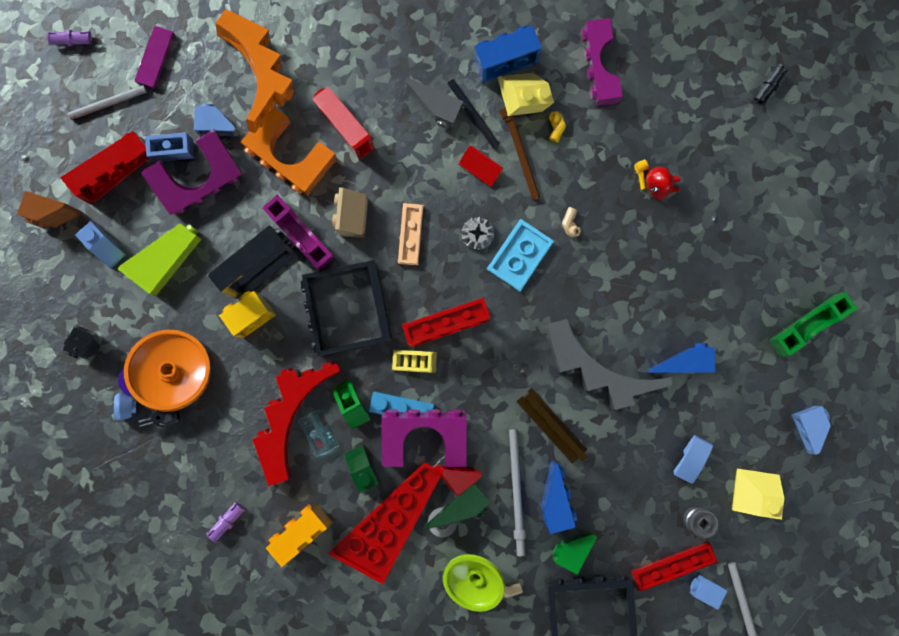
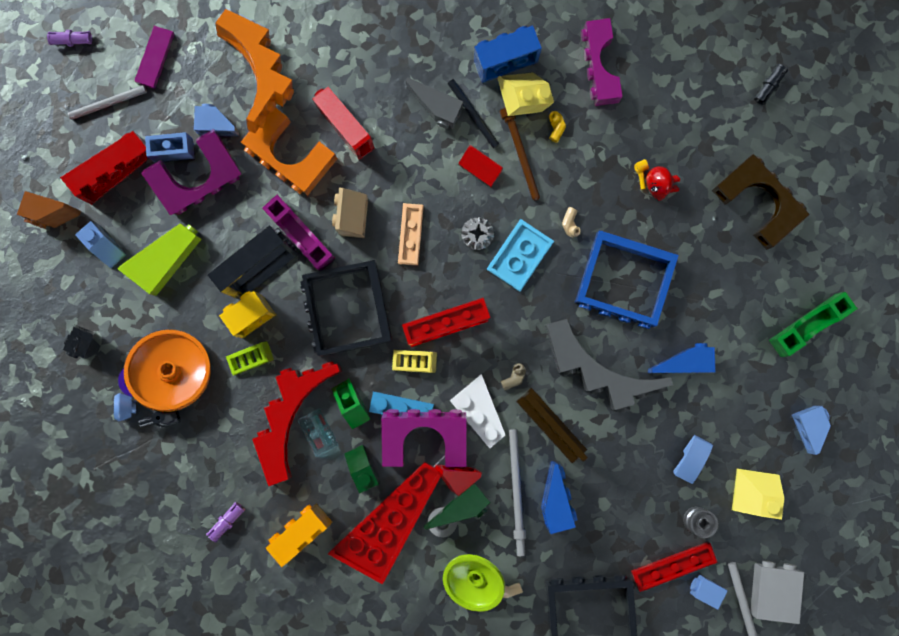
green slope [552,532,597,575] -> none
none -> lime slope [226,341,274,376]
none -> white wing [450,374,505,448]
none -> dark tan arm [501,363,526,390]
none -> blue window [575,230,679,329]
none -> dark brown arch [712,154,810,250]
none -> light grey brick [750,561,804,624]

